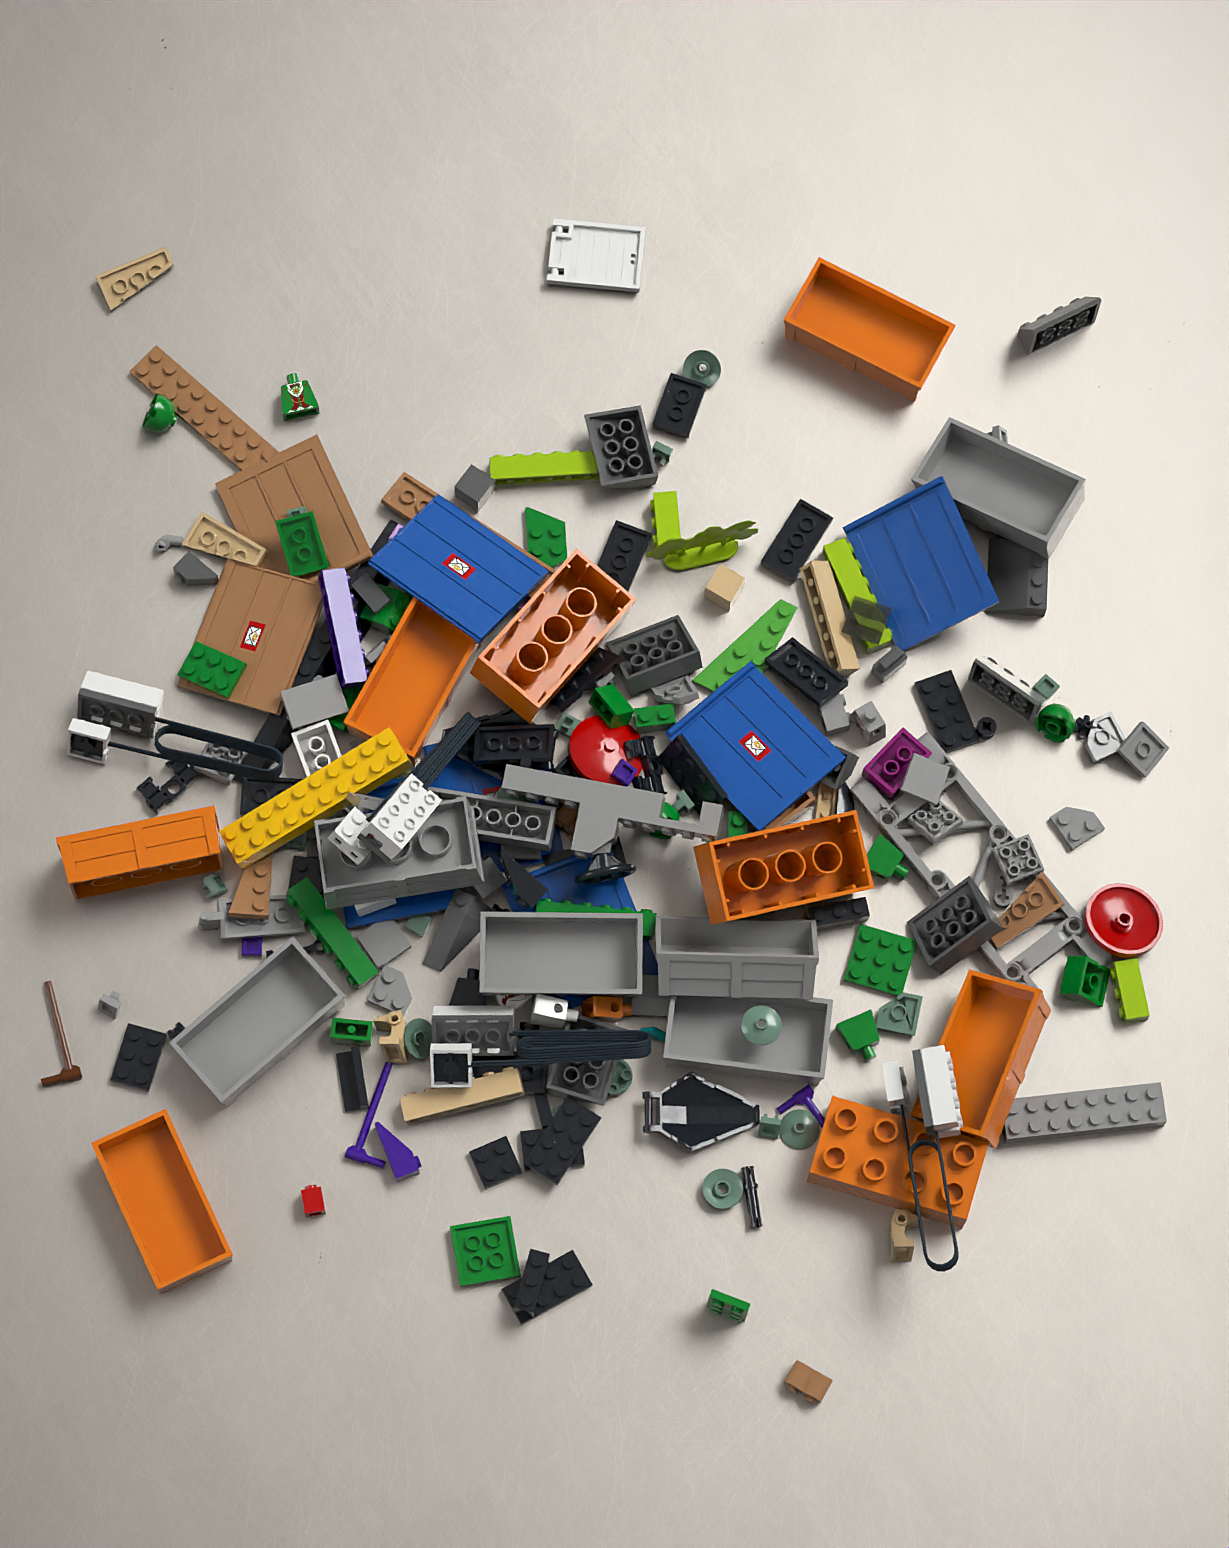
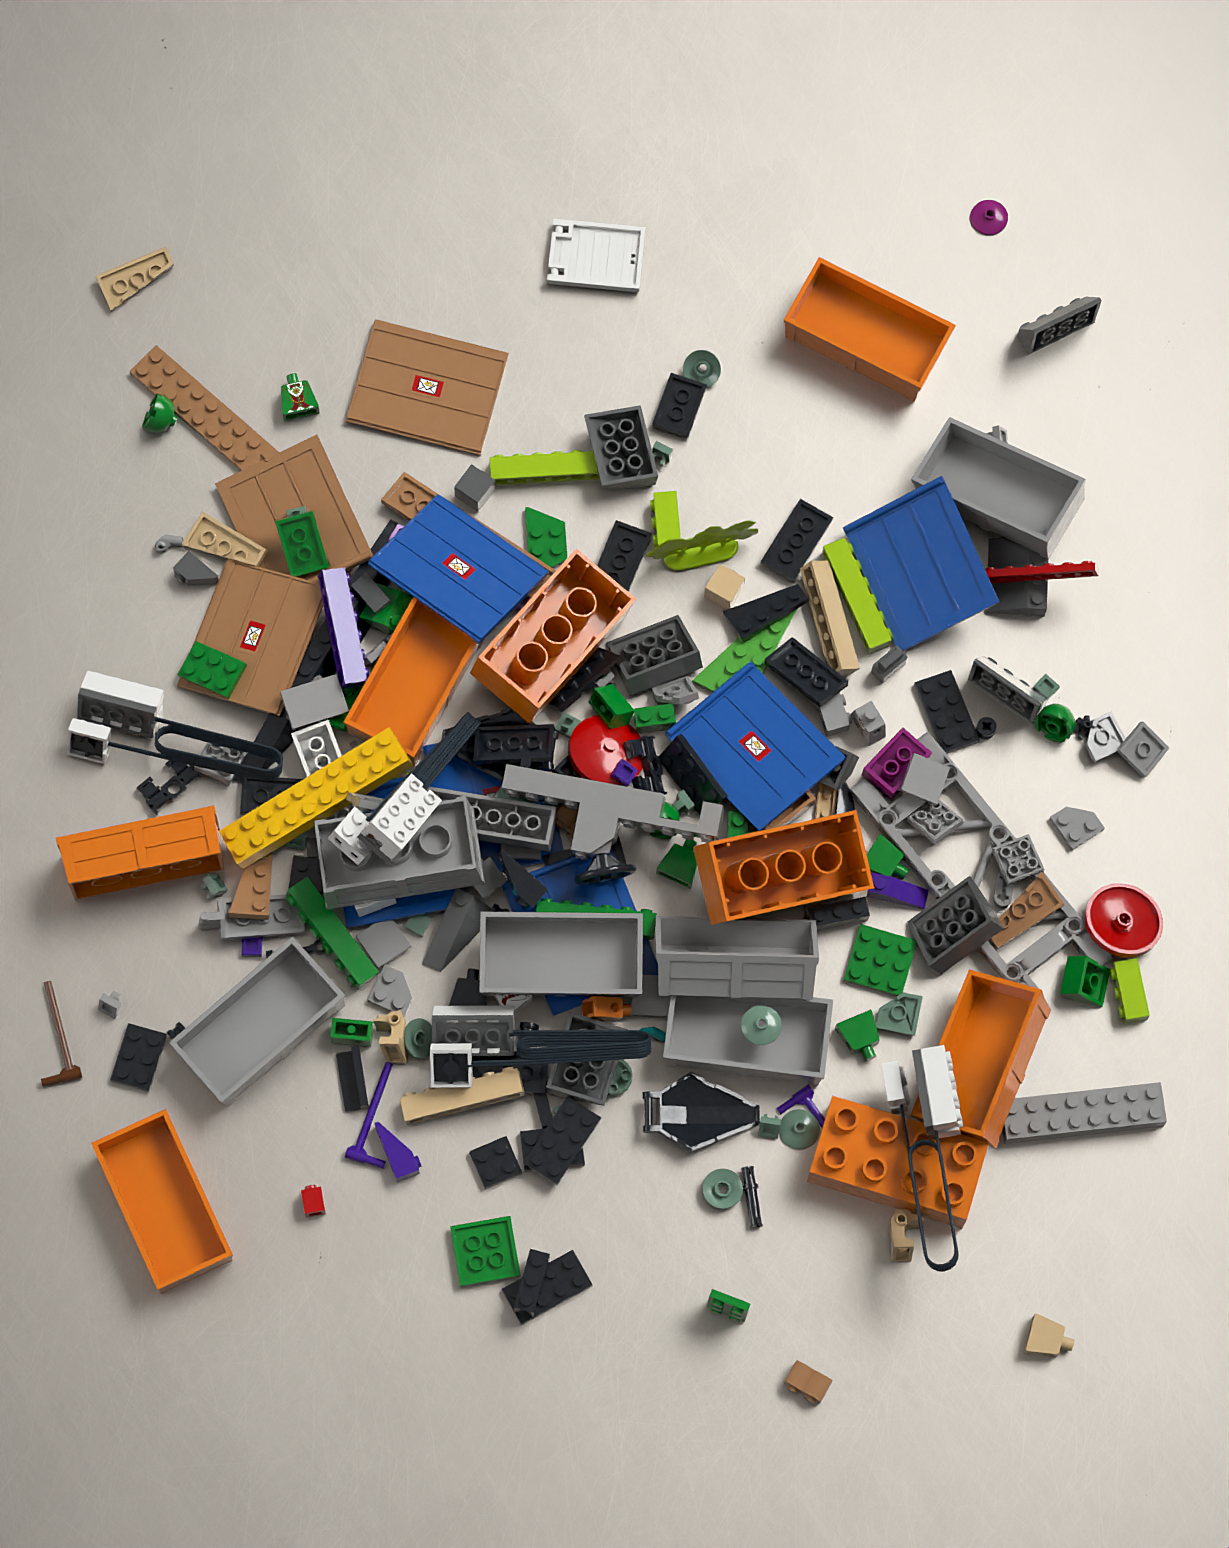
white torso [530,994,578,1027] -> none
clear smoke slope [842,596,892,645] -> none
none -> medium nougat door [346,319,509,456]
none -> green torso [656,839,697,889]
none -> black wing [722,584,809,642]
none -> dark purple slope [866,873,929,909]
none -> magenta dish [970,200,1008,235]
none -> red plate [985,561,1099,584]
none -> tan torso [1024,1313,1075,1357]

